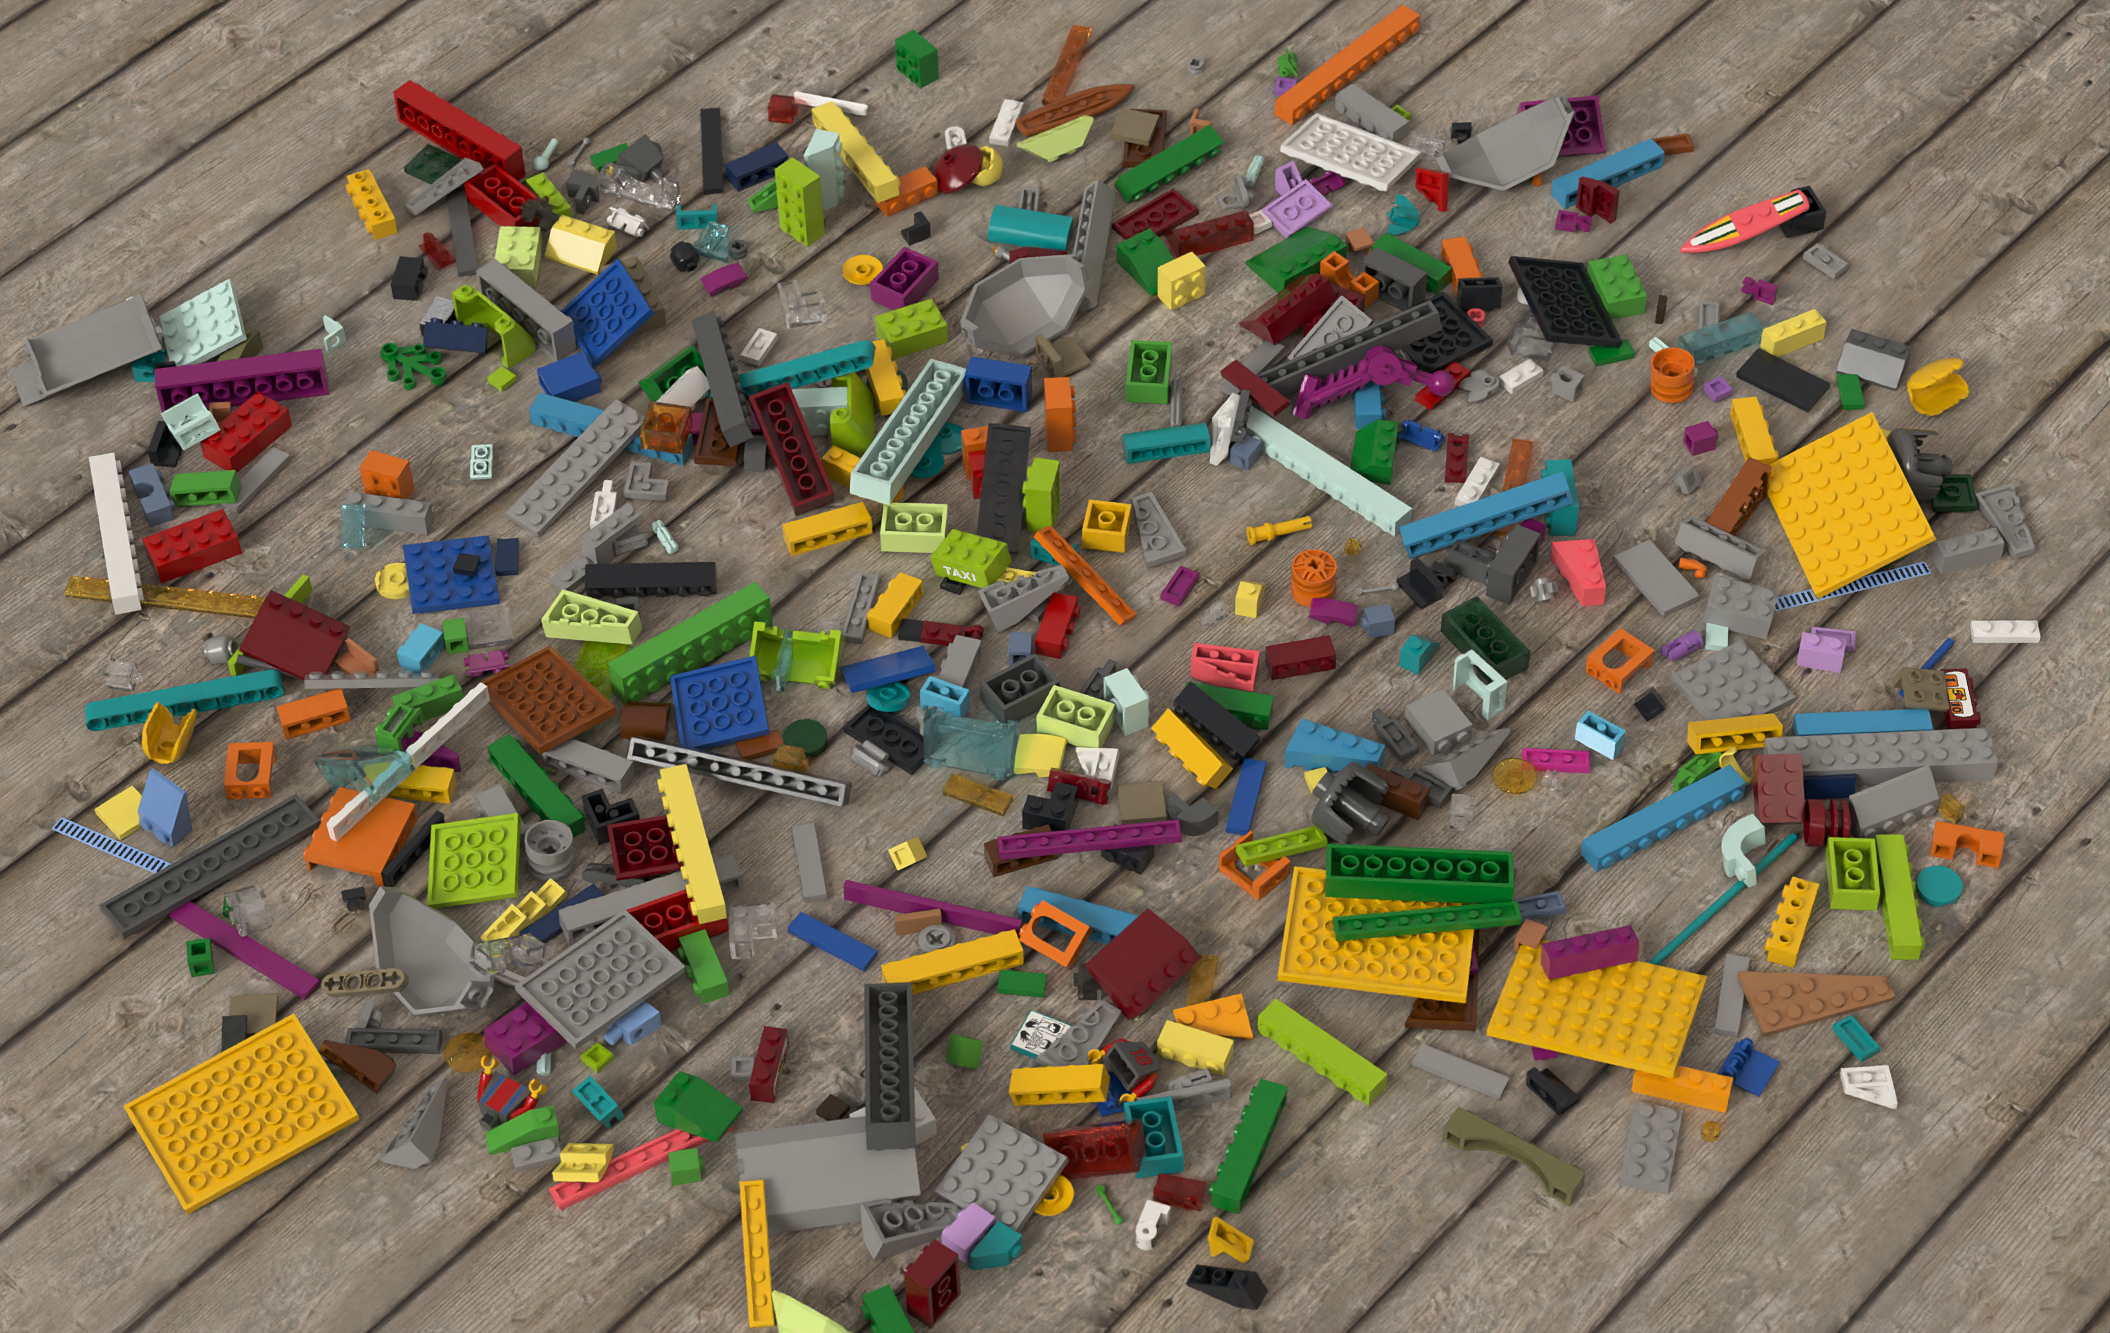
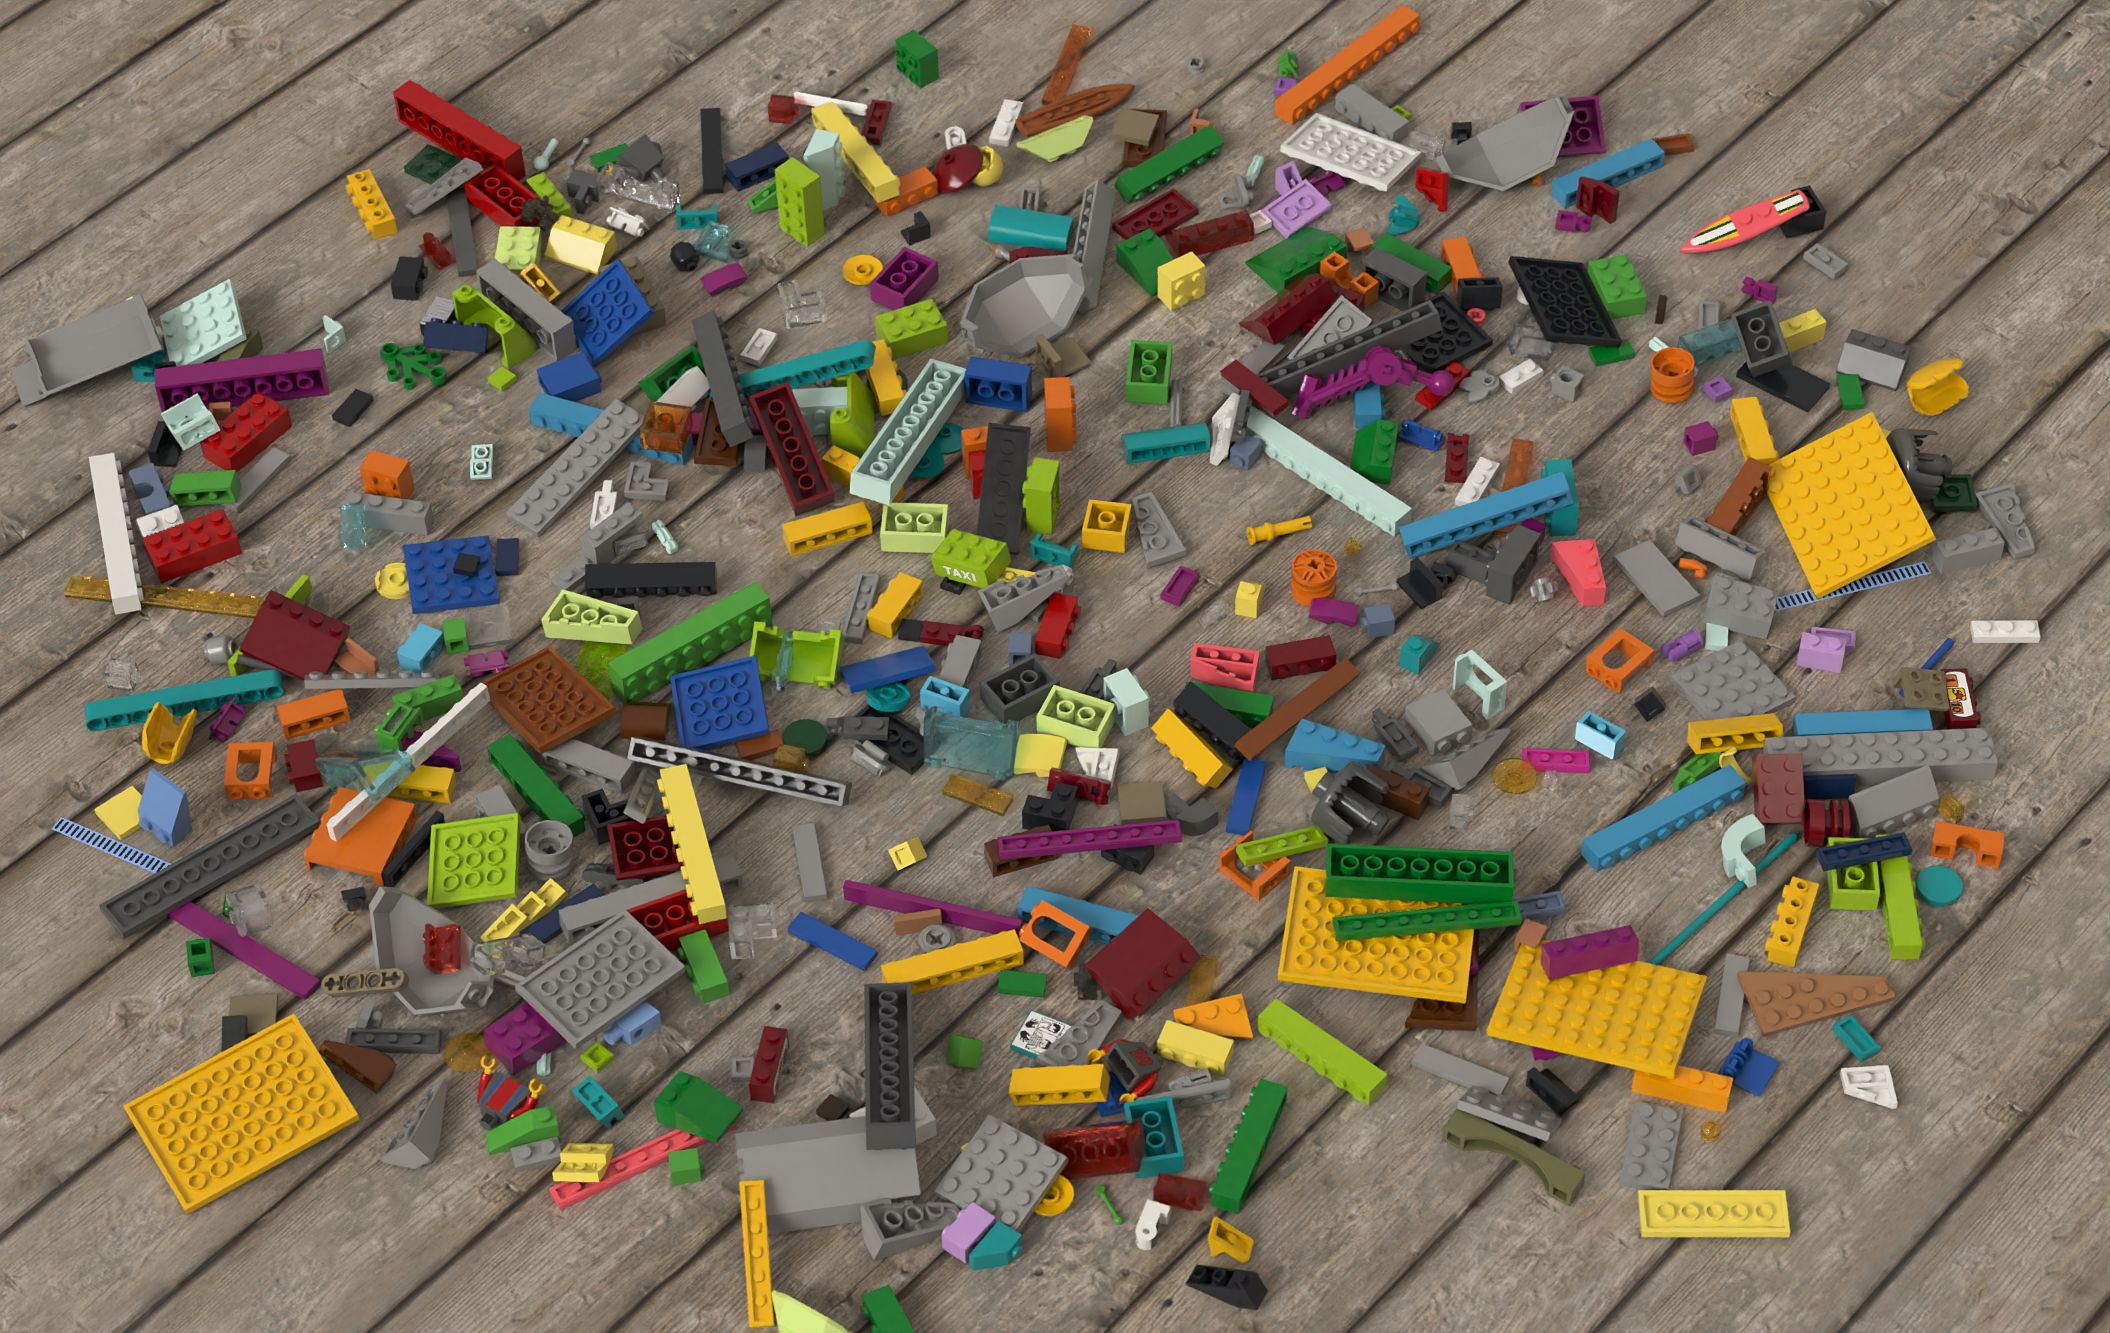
dark red brick [904,1239,961,1328] -> none
orange plate [1034,525,1137,626] -> none
clear green brick [1440,596,1530,683] -> none
none -> white brick [136,505,184,541]
none -> magenta hinge [209,697,246,742]
none -> dark red brick [284,739,323,792]
none -> black tile [332,389,374,427]
none -> clear red bracket [423,924,461,975]
none -> yellow brick [519,262,561,304]
none -> light grey tile [623,766,661,824]
none -> dark grey hinge [826,716,889,740]
none -> dark red plate [861,99,892,145]
none -> dark orange tile [1234,658,1361,761]
none -> light grey plate [1457,1086,1562,1142]
none -> light yellow plate [1637,1190,1790,1237]
none -> dark grey brick [1731,300,1793,377]
none -> dark blue tile [1816,832,1912,872]

